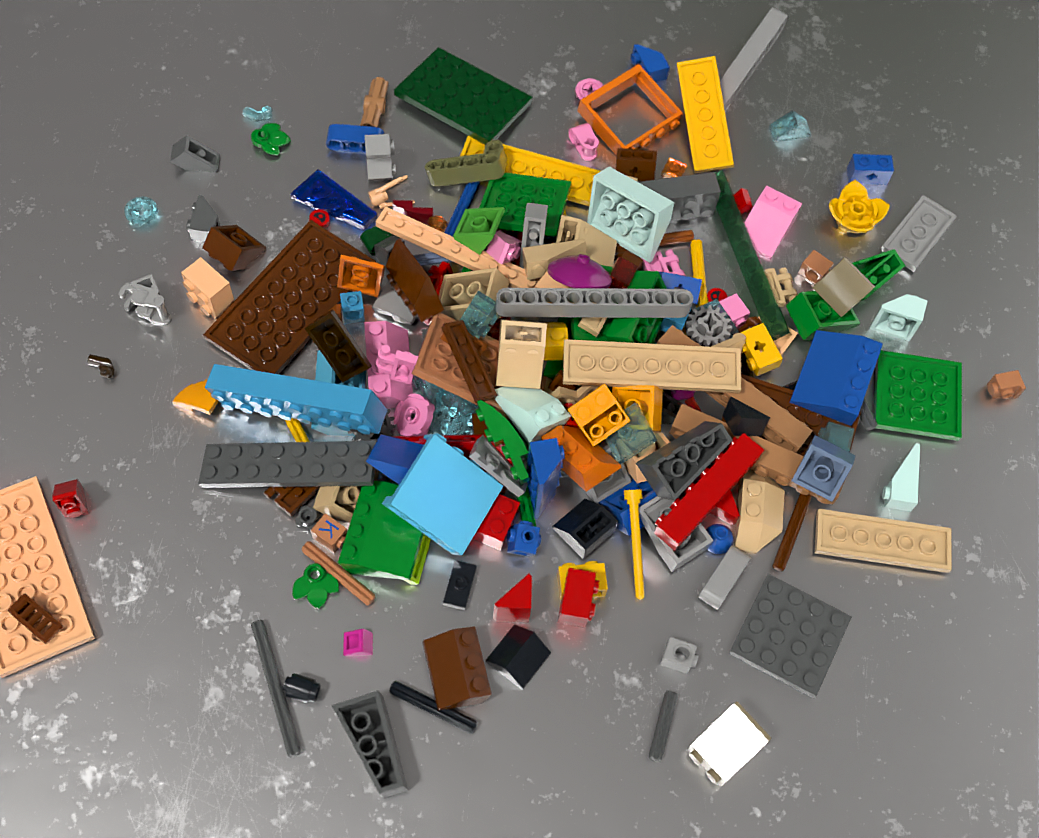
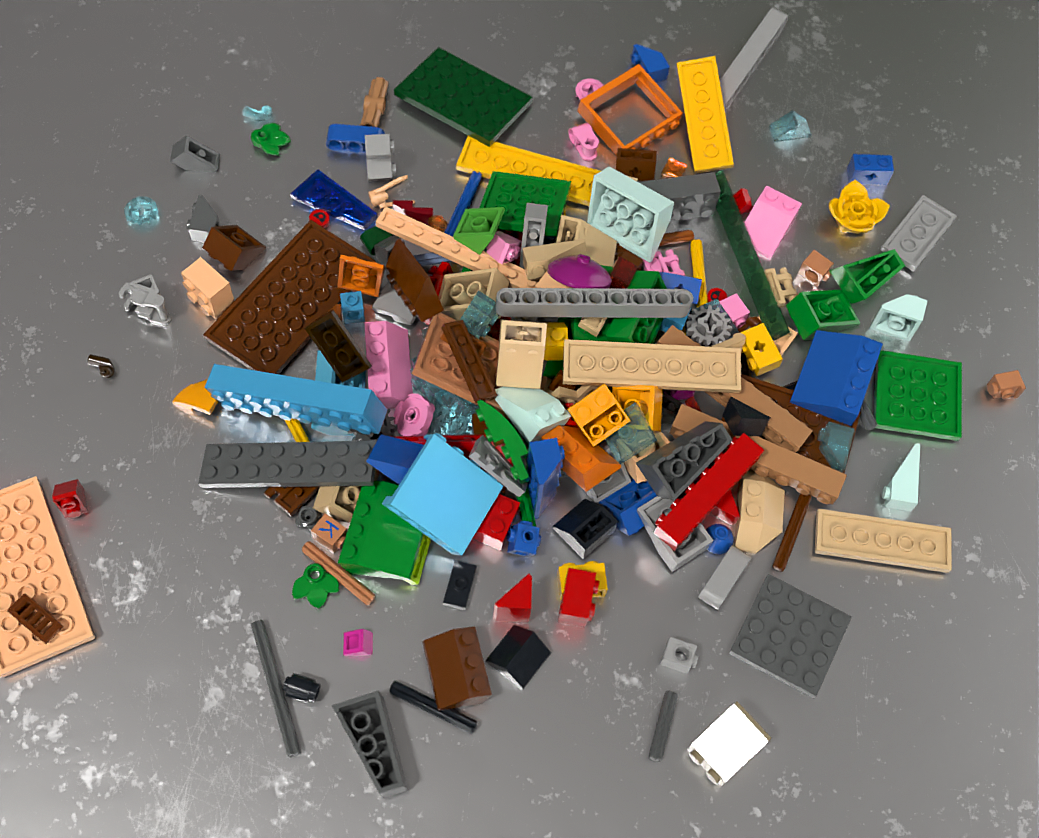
bright pink plate [375,345,419,385] -> none
olive beam [425,140,507,187] -> none
yellow piece [624,489,645,600] -> none
sand blue slope [791,435,856,502] -> none
dark tan slope [812,257,875,317] -> none

